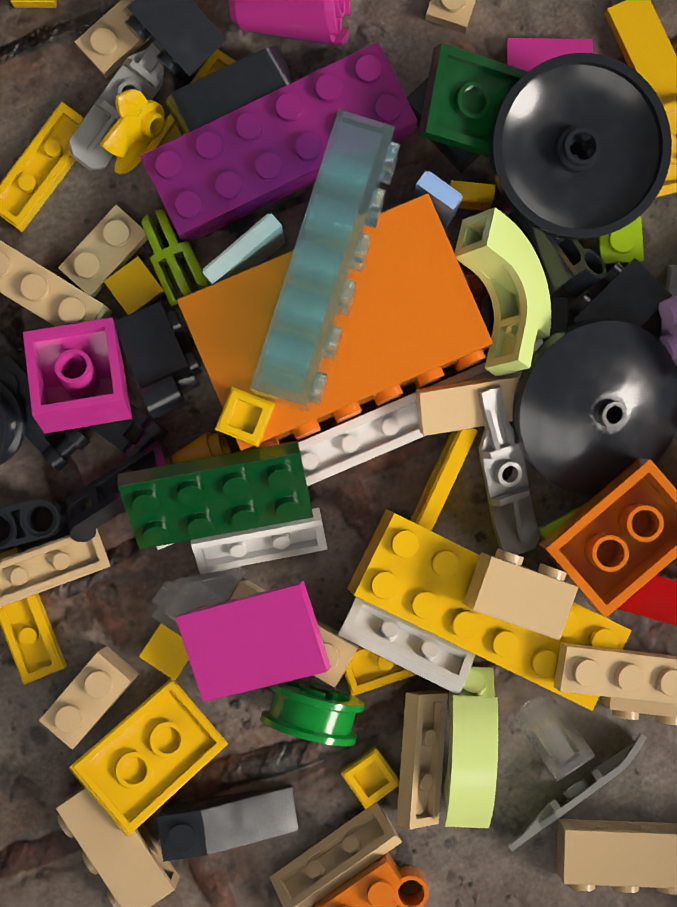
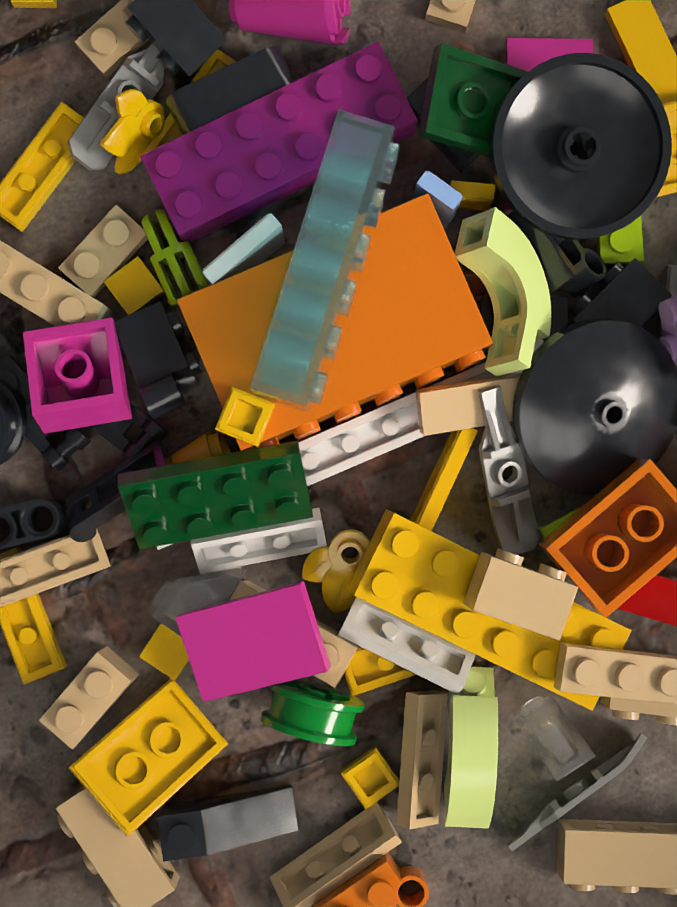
none -> yellow plate [302,530,370,613]

